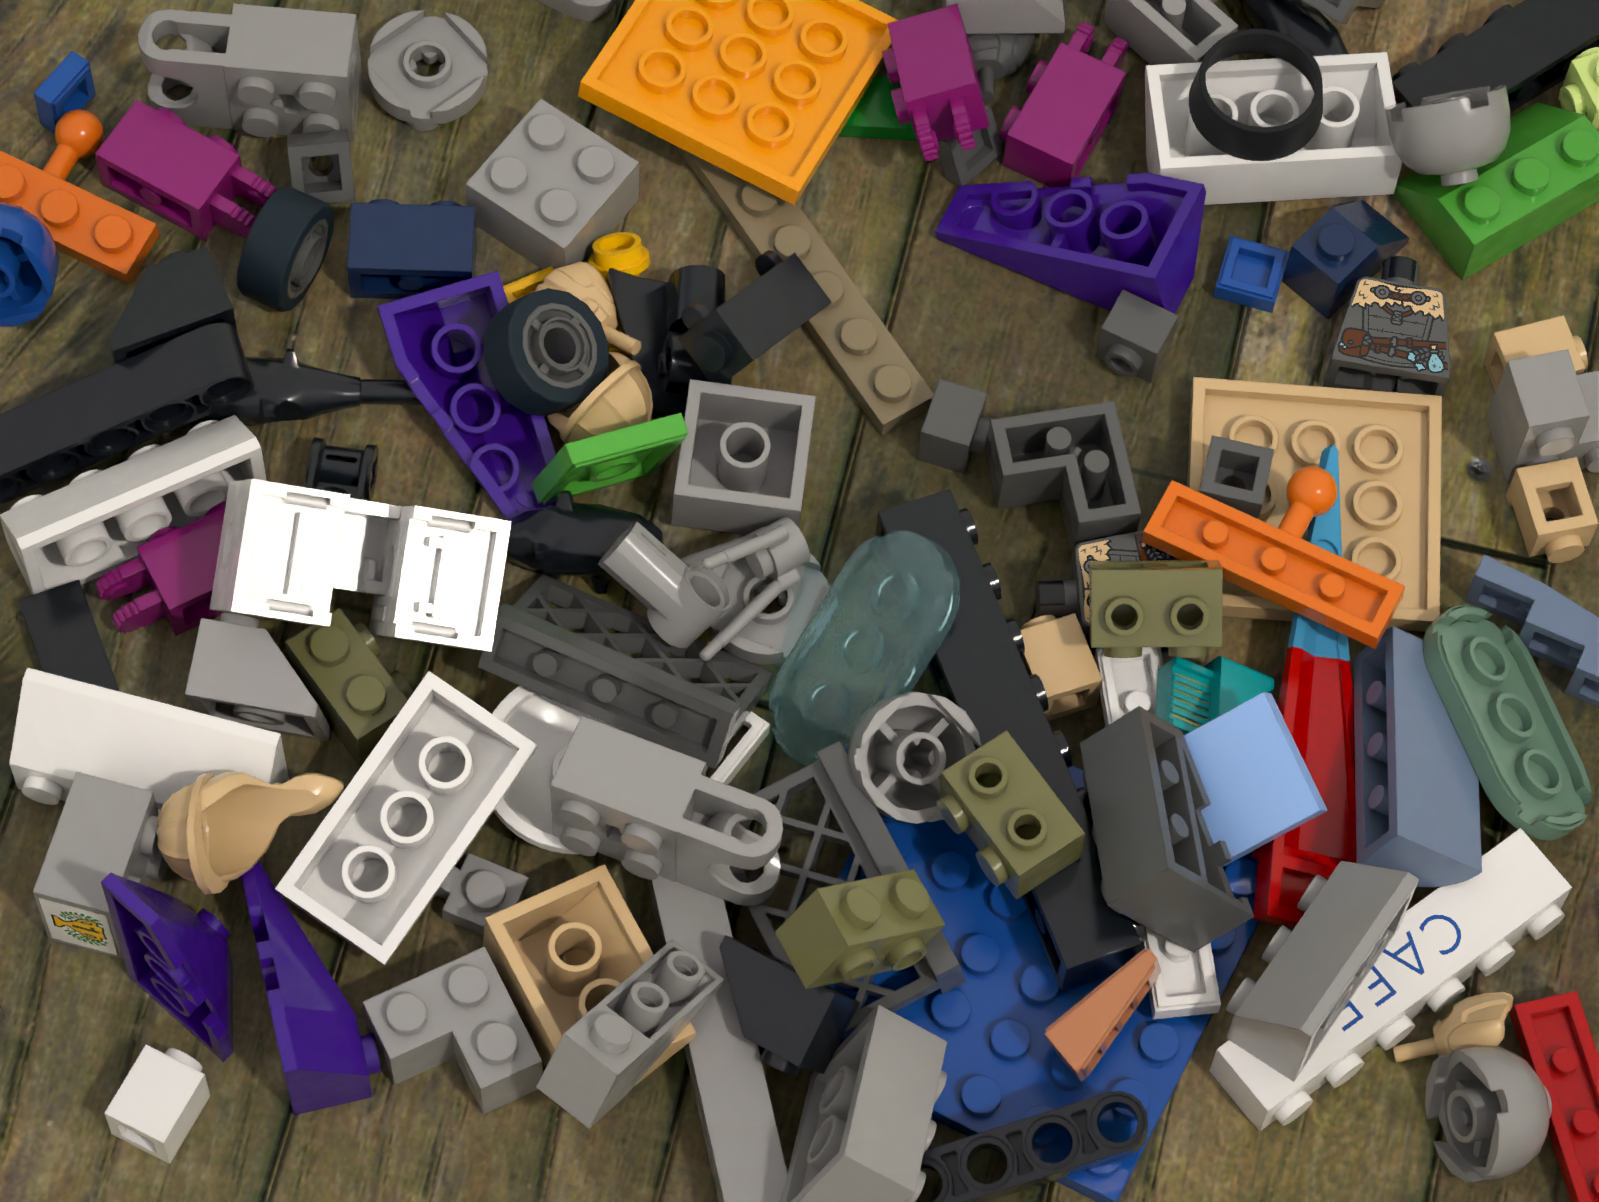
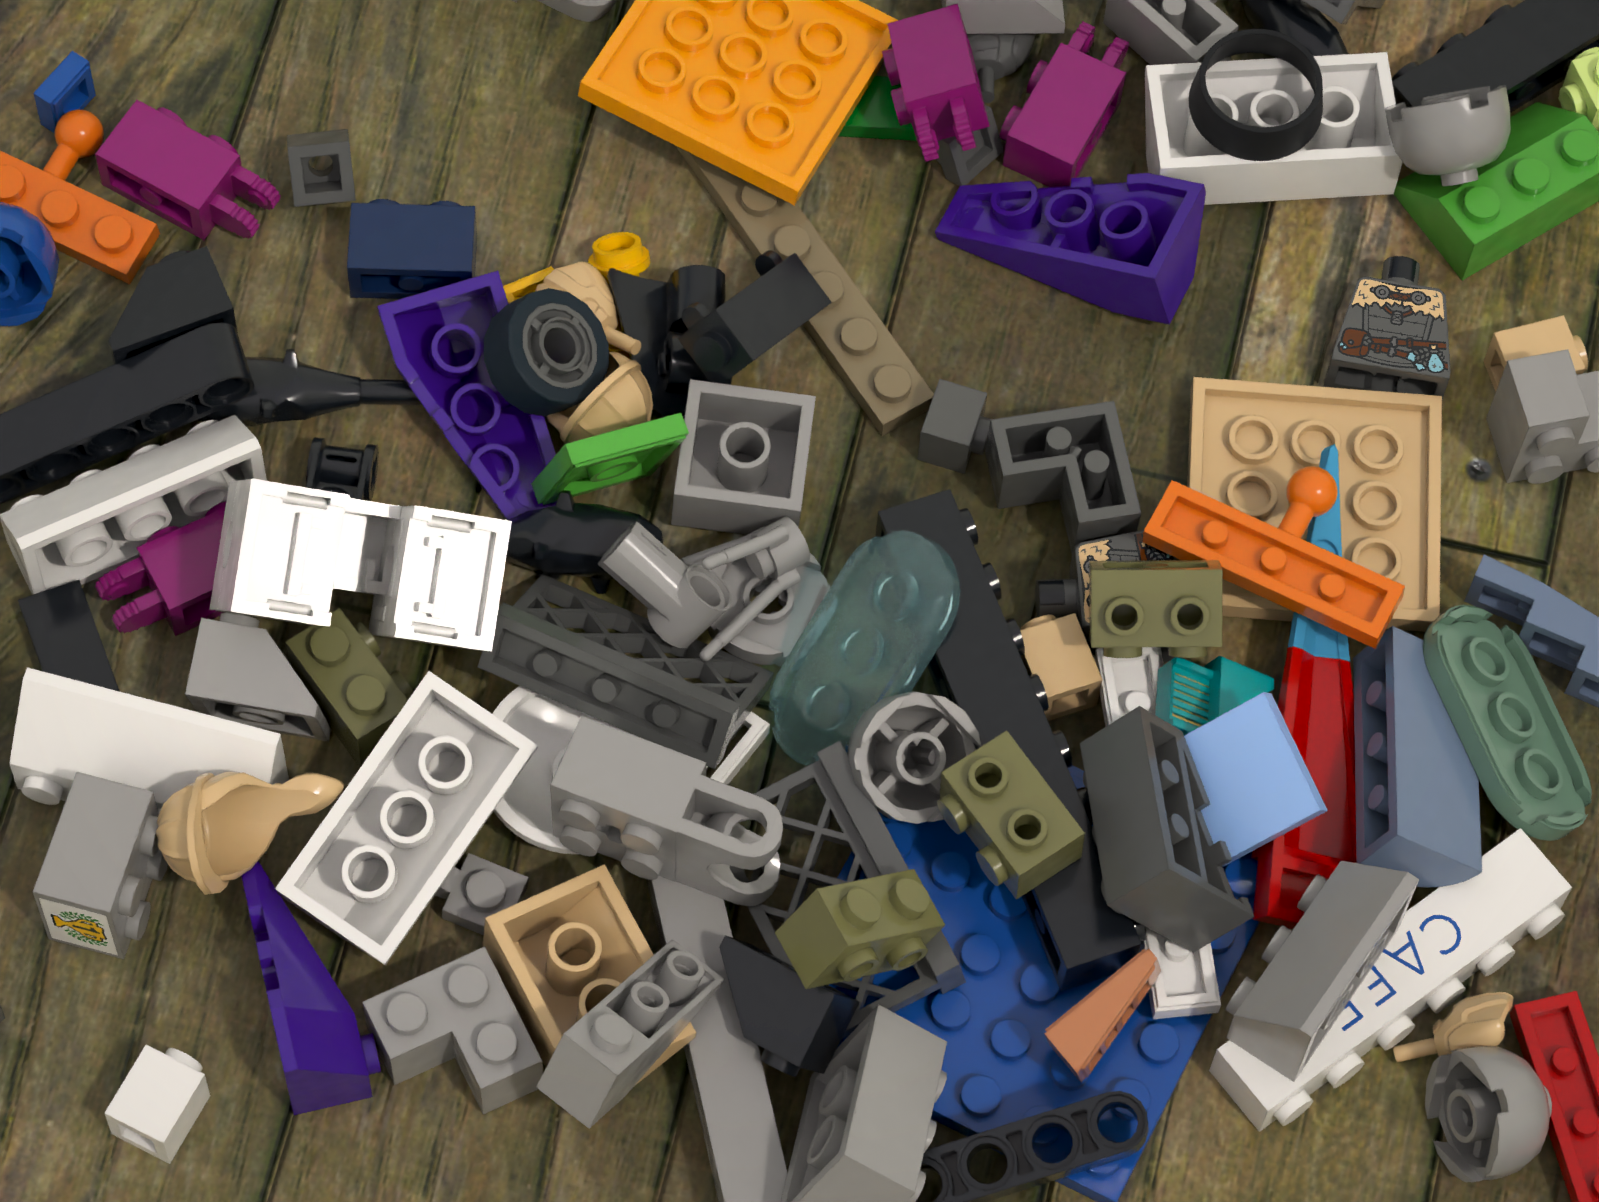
dark purple wedge [101,873,233,1062] -> none
light grey brick [138,3,363,141] -> none
black wheel [237,187,334,312] -> none
light grey plate [368,10,489,132] -> none
light grey brick [466,99,639,270] -> none
dark grey plate [1095,290,1179,383] -> none
dark grey plate [1199,435,1274,519] -> none
blue tile [1213,235,1289,313] -> none
dark blue slope [1282,200,1409,319] -> none
tan brick [1506,457,1599,563] -> none

